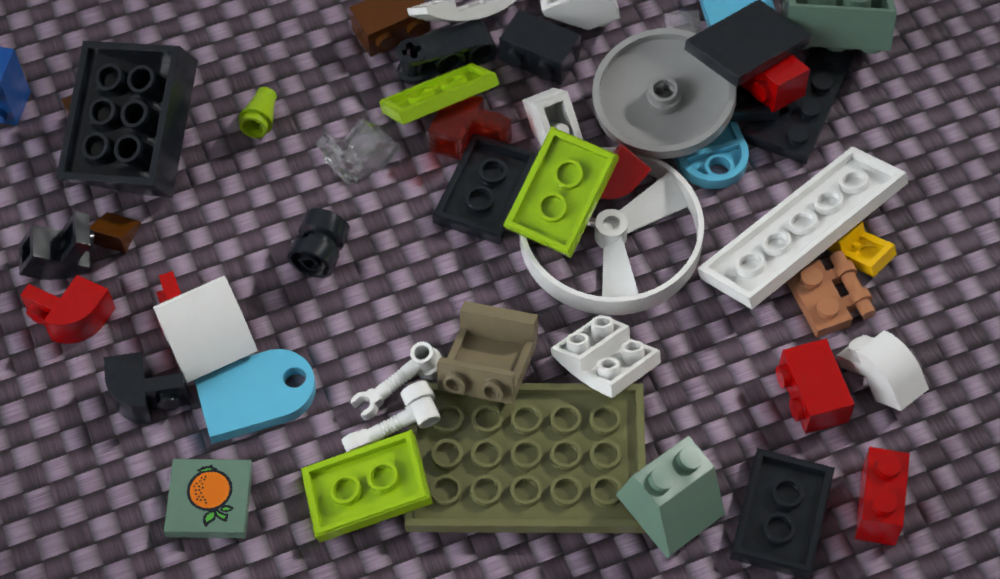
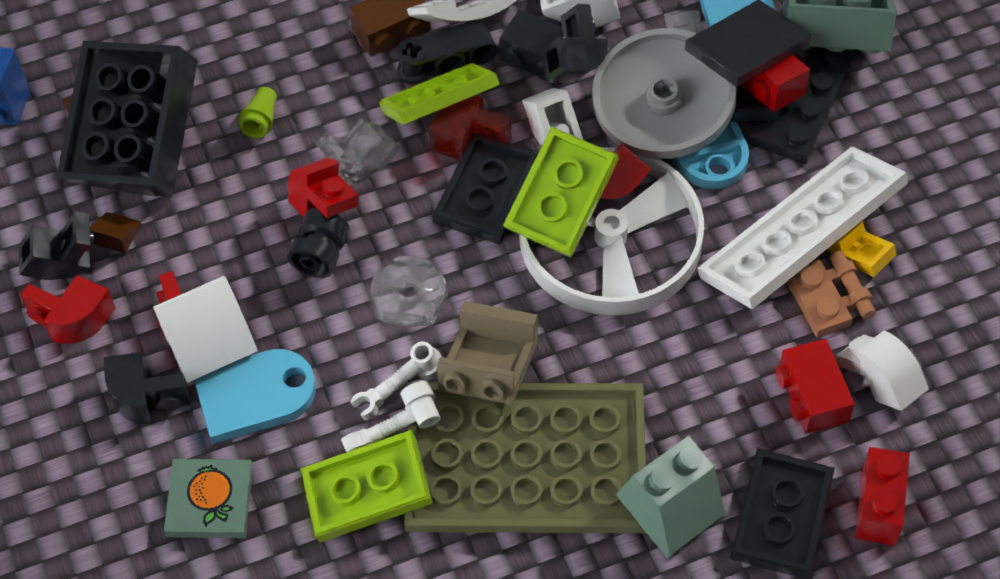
white slope [551,315,661,398] -> none
none -> red brick [288,157,359,218]
none -> clear plate [371,256,446,327]
none -> black brick [541,4,608,83]

